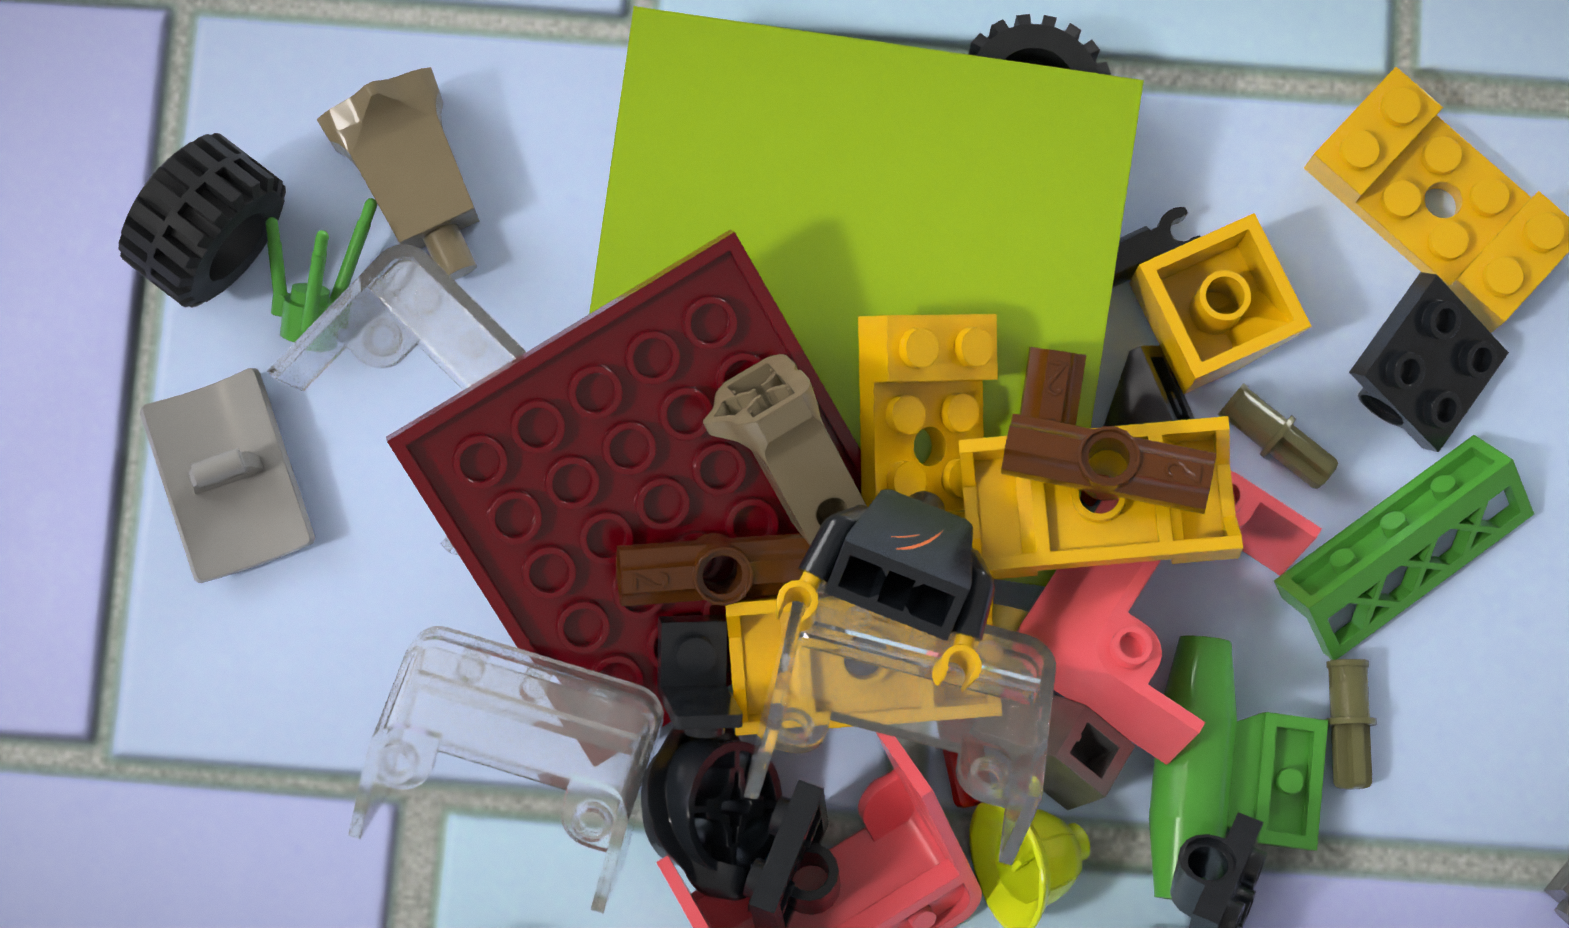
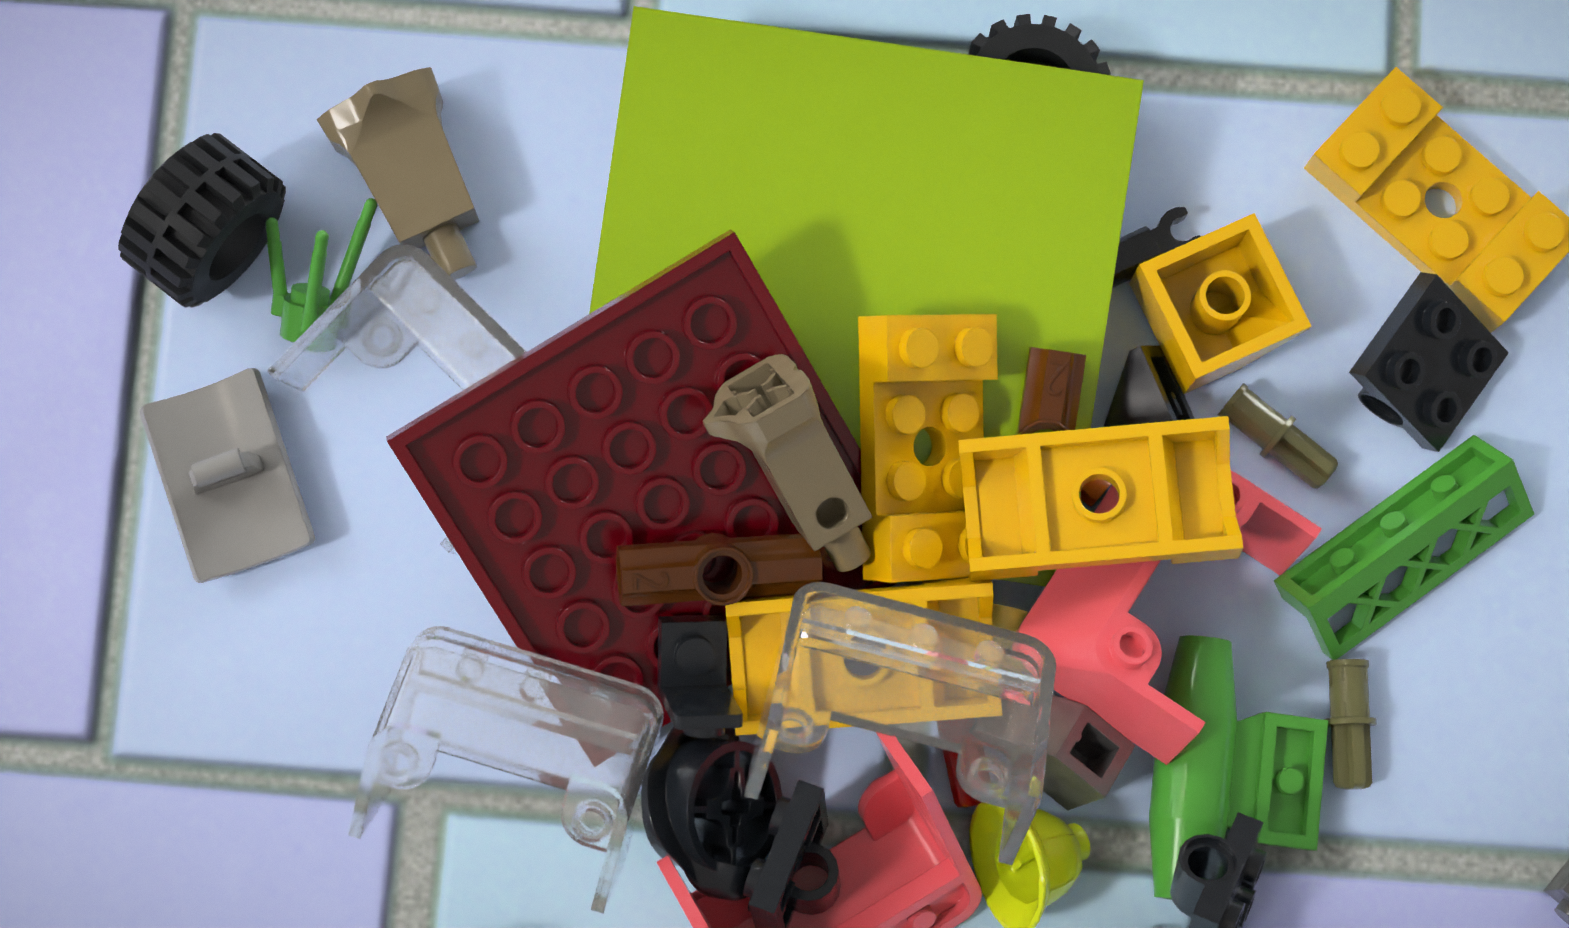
black torso [775,489,995,692] -> none
reddish brown piece [1001,413,1217,514] -> none

